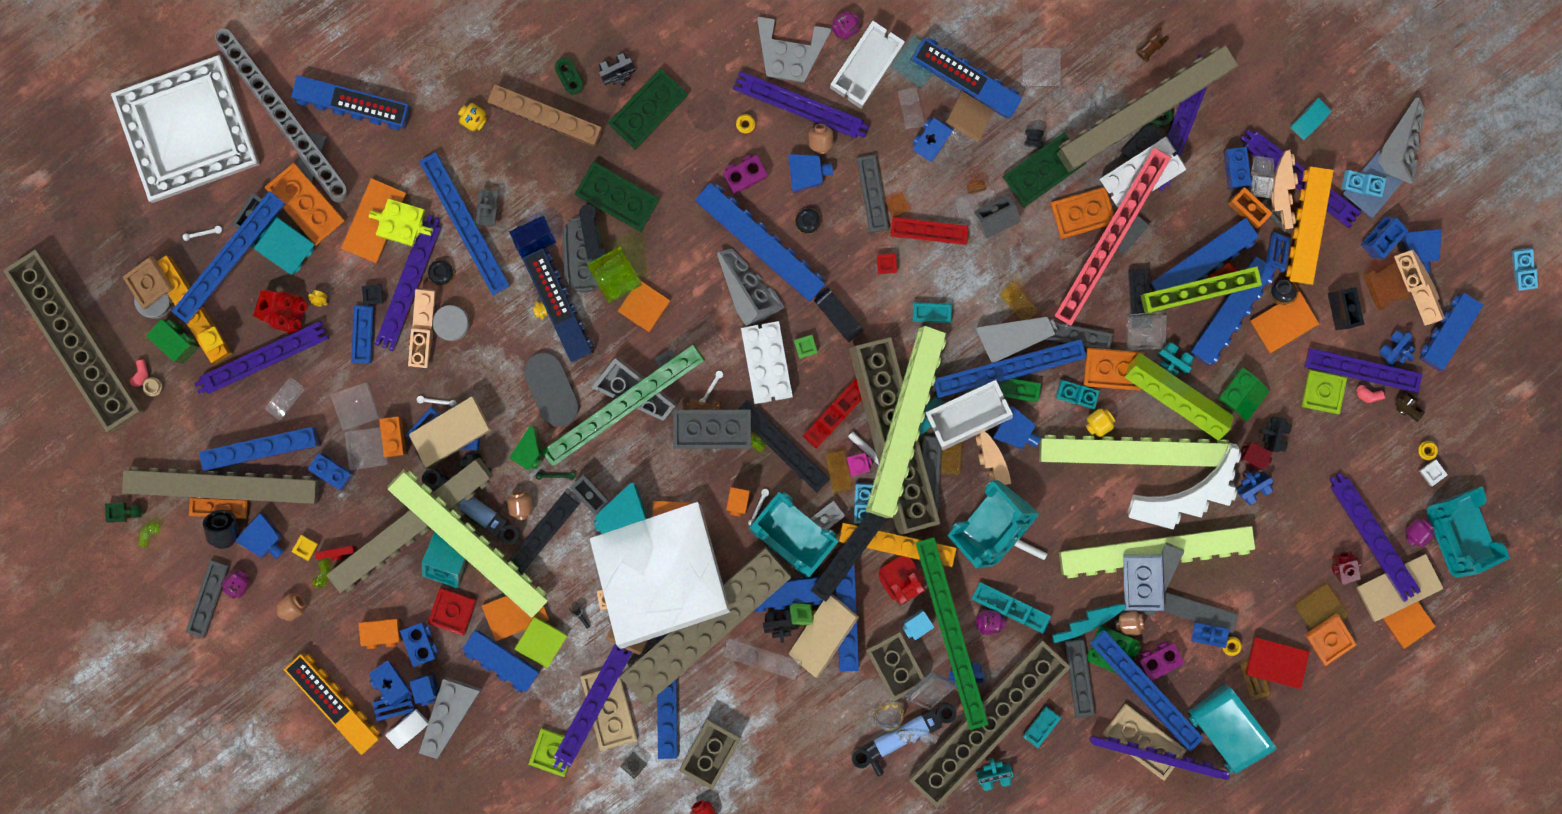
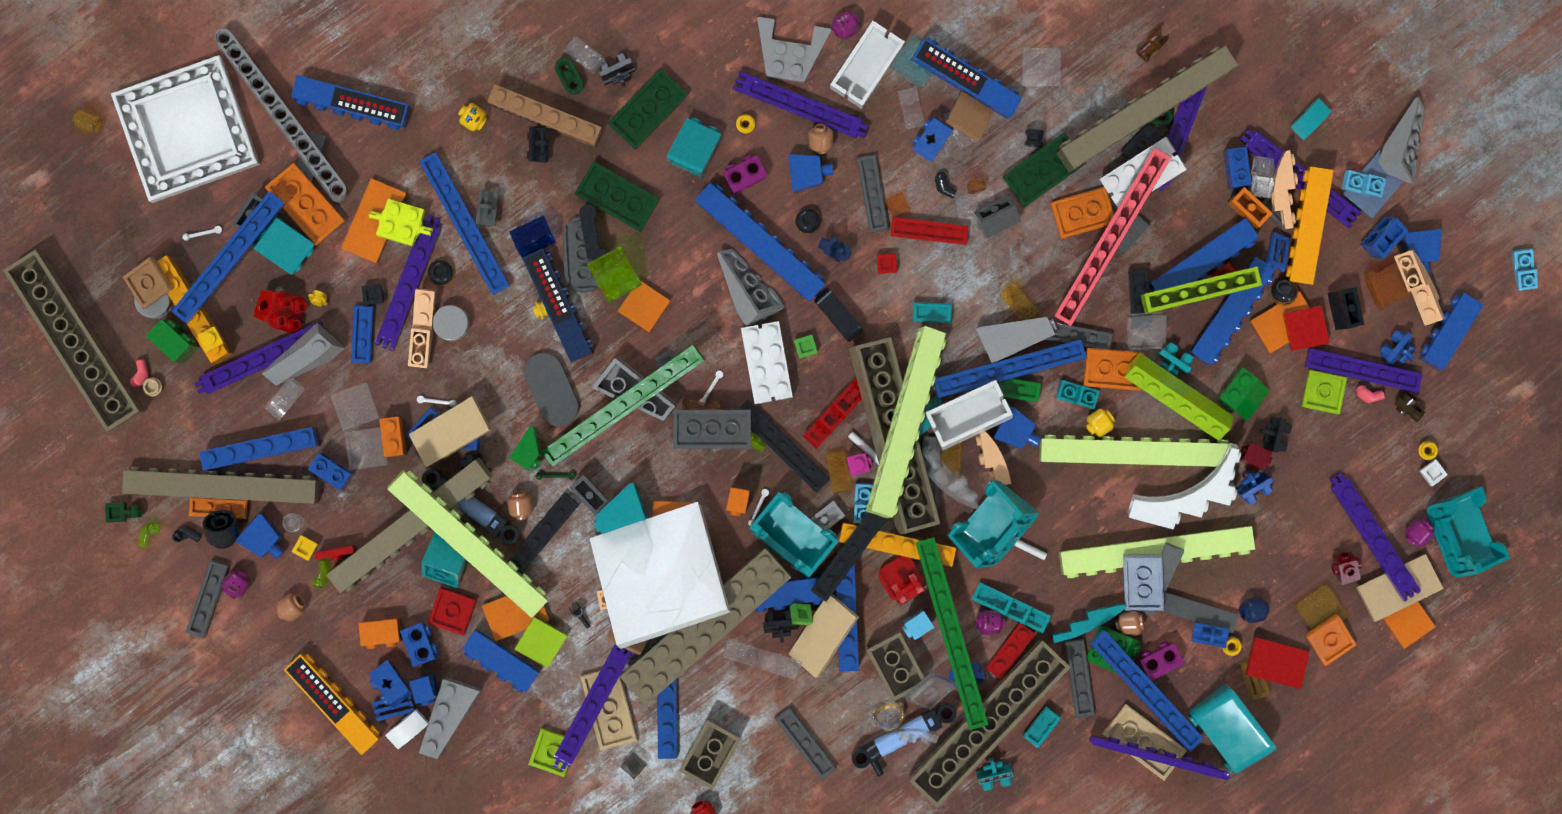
none -> clear yellow head [72,107,102,136]
none -> black arm [172,526,203,543]
none -> light grey wedge [262,323,345,386]
none -> clear wheel [282,513,305,532]
none -> black hips [527,126,551,163]
none -> clear slope [563,36,605,74]
none -> teal slope [666,117,722,178]
none -> dark grey tile [775,707,837,780]
none -> dark blue hips [818,236,852,263]
none -> clear slope [923,445,980,509]
none -> black arm [934,172,957,199]
none -> red plate [985,622,1035,680]
none -> dark blue head [1239,597,1270,624]
none -> red tile [1283,306,1330,351]

